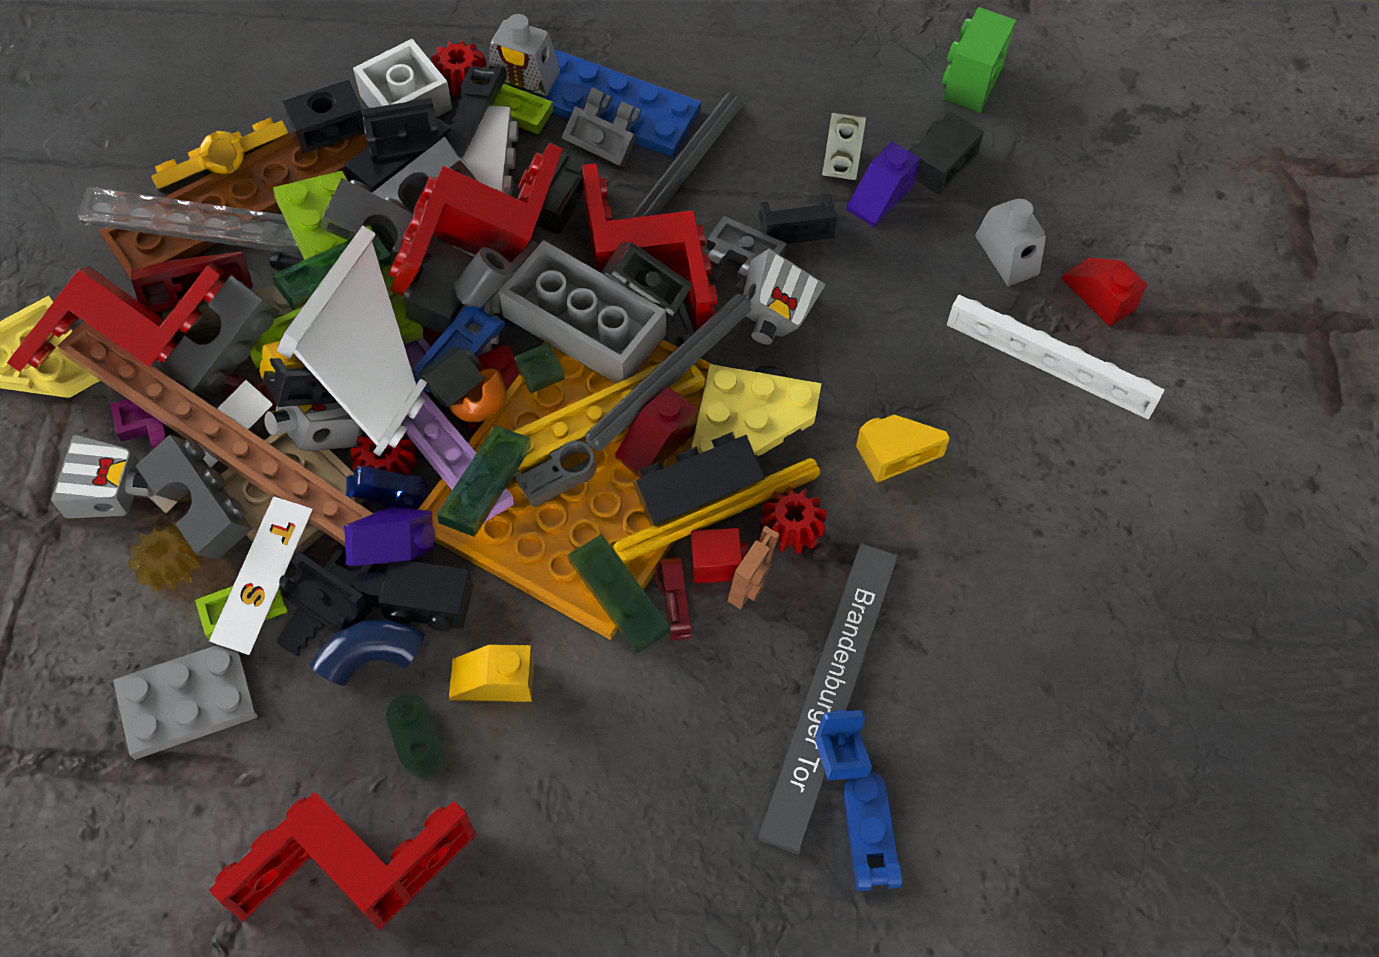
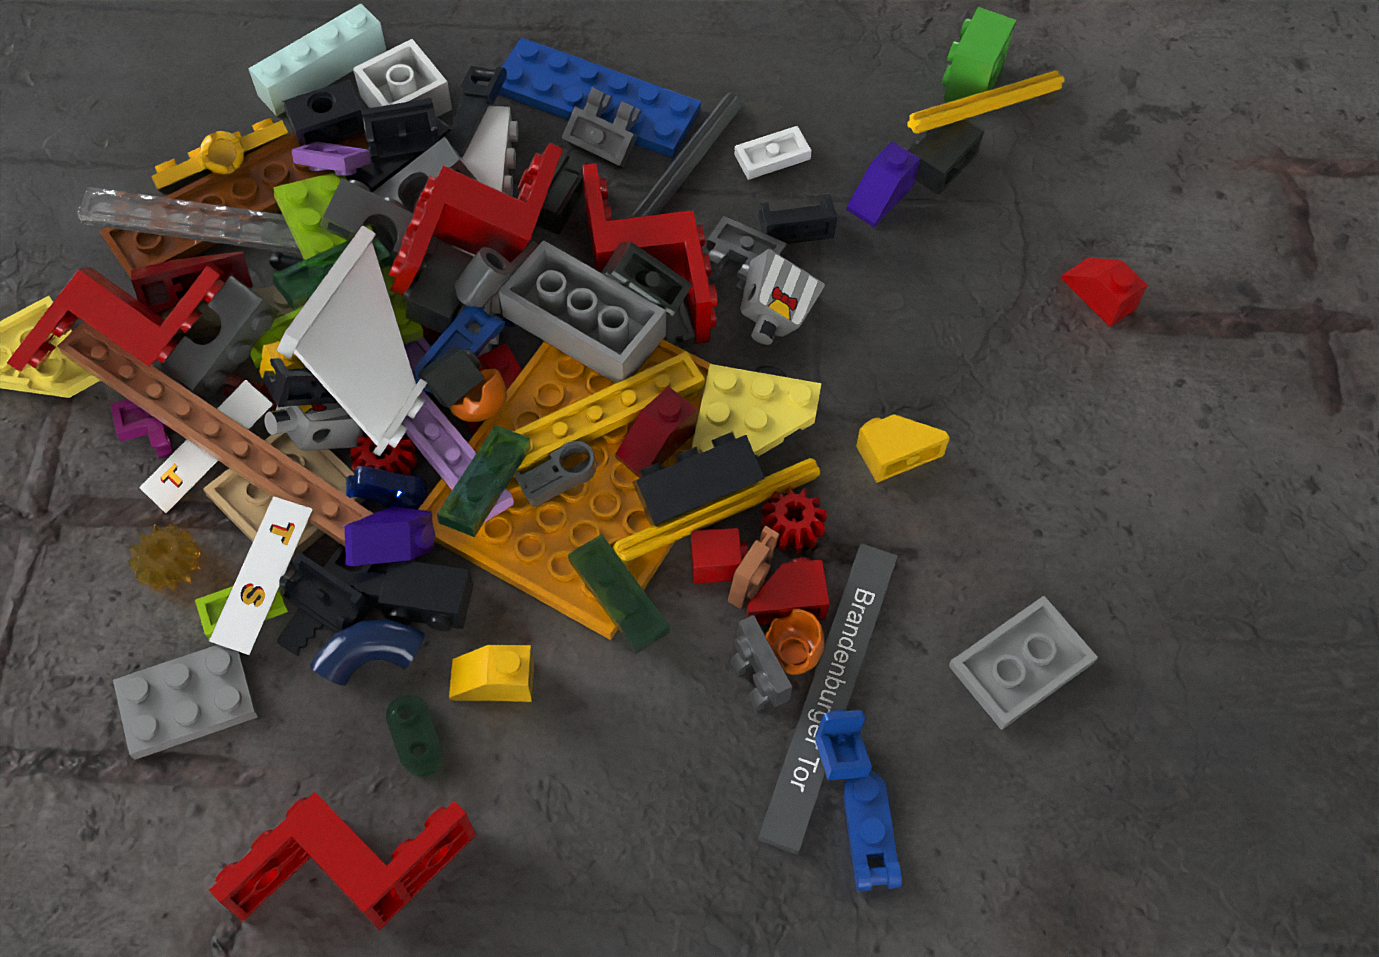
torso [51,435,154,518] -> none
dark grey arch [136,435,253,560] -> none
red gear [431,39,487,98] -> none
light grey torso [488,14,560,96] -> none
lime plate [489,84,554,134] -> none
clear green plate [514,343,565,394] -> none
dark grey axle [585,294,751,451] -> none
dark red piece [655,556,691,641] -> none
hips [822,112,866,180] -> none
white plate [947,295,1165,420] -> none
light grey torso [975,198,1046,287] -> none
none -> light aqua brick [248,3,387,116]
none -> medium lavender plate [292,142,370,176]
none -> flat silver plate [731,615,792,711]
none -> white plate [734,126,812,180]
none -> red slope [746,558,829,626]
none -> orange hair [765,609,825,675]
none -> yellow axle [907,70,1065,134]
none -> light grey plate [949,596,1098,730]

